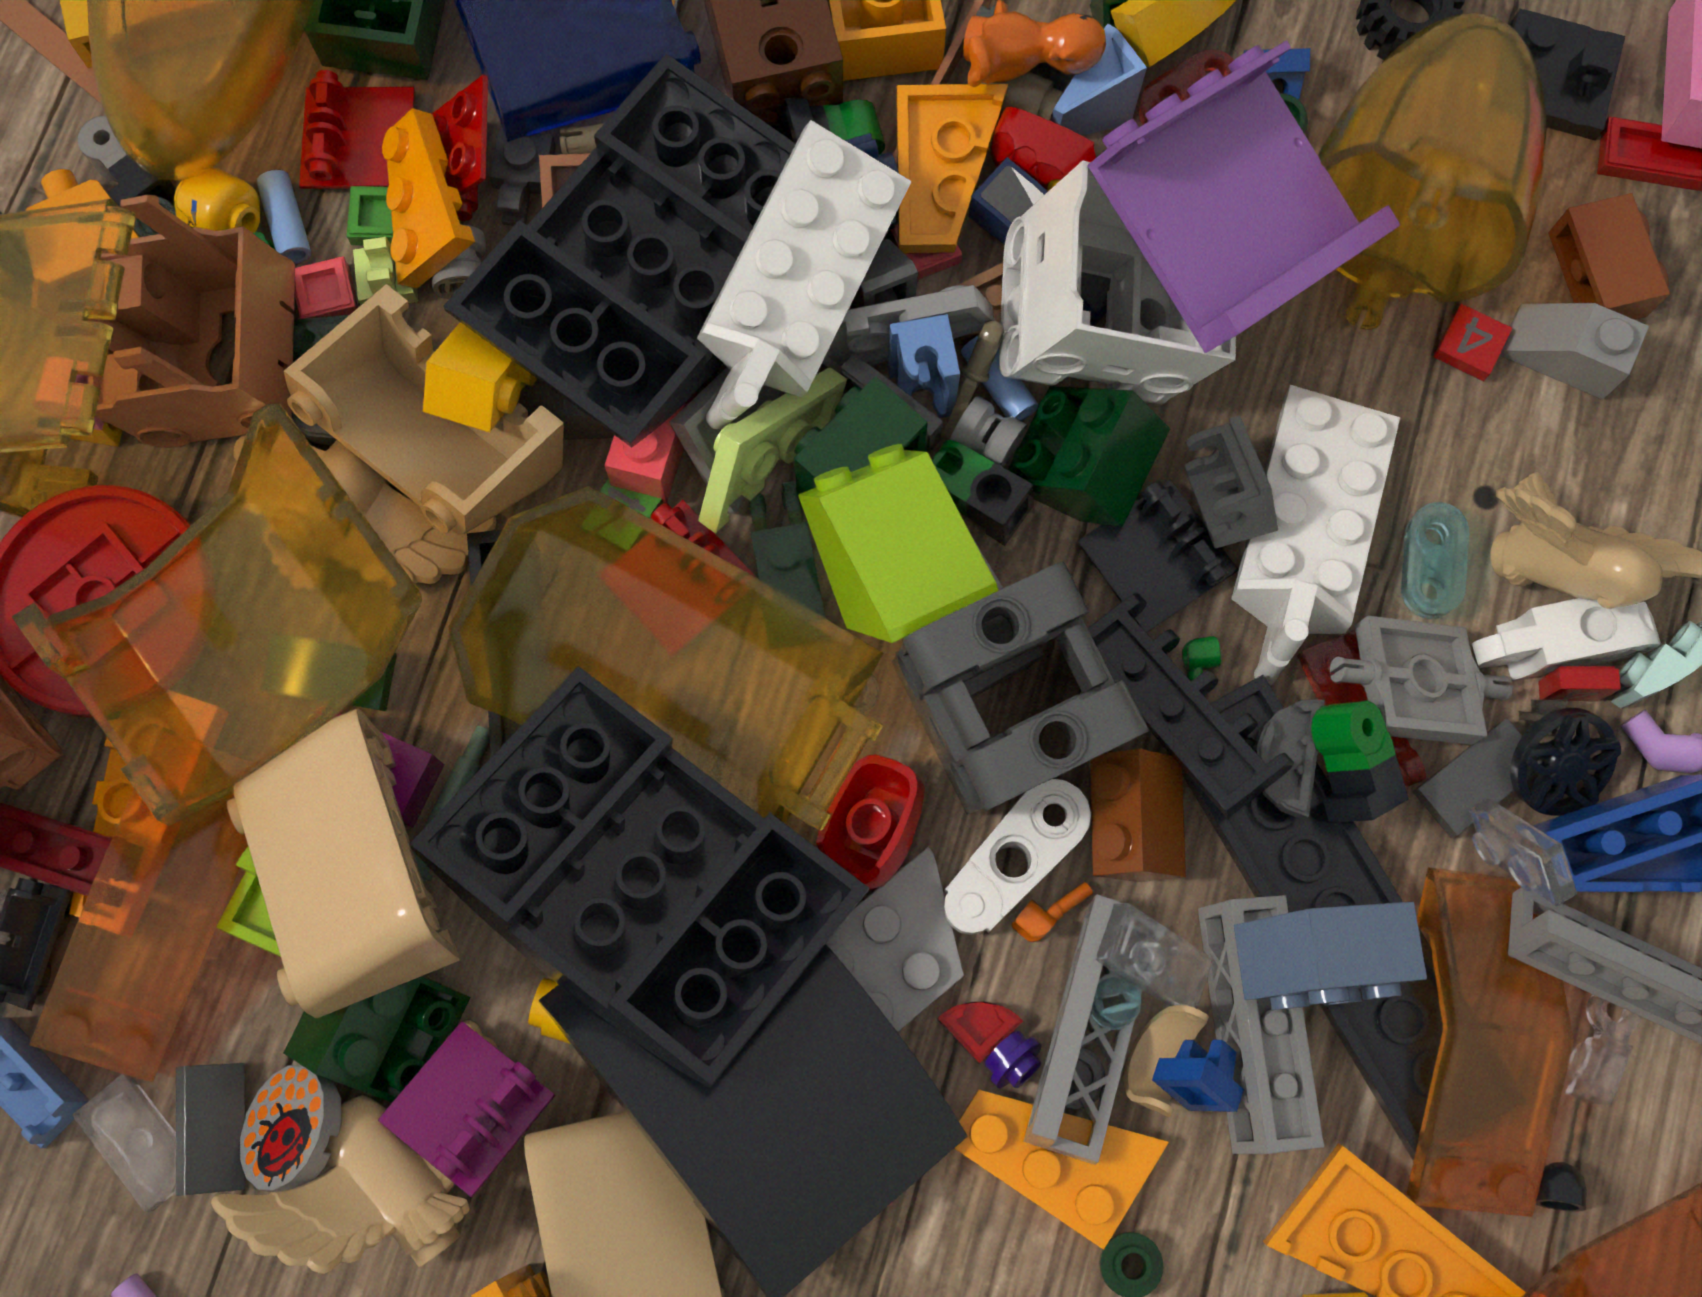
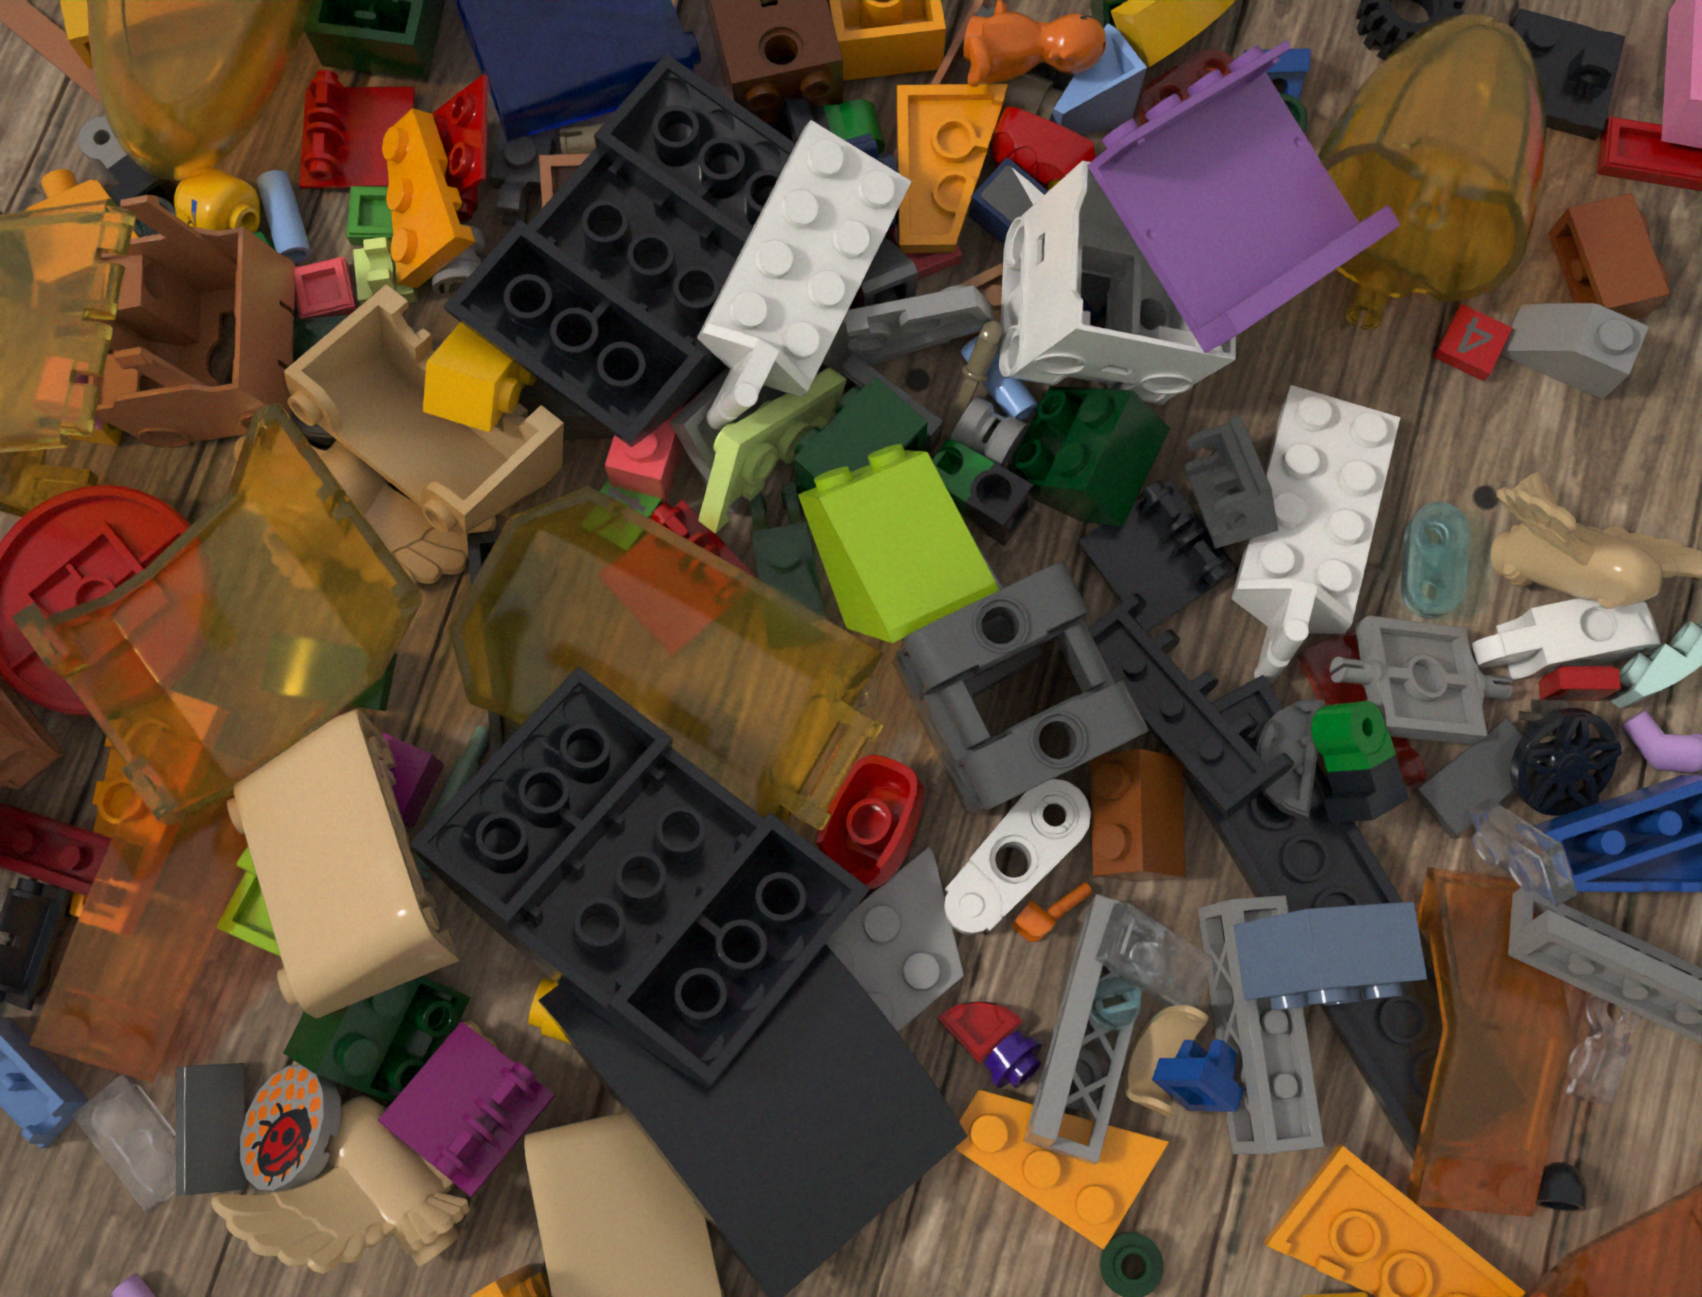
medium blue hinge [888,314,960,418] -> none
green hand [1182,636,1221,682] -> none

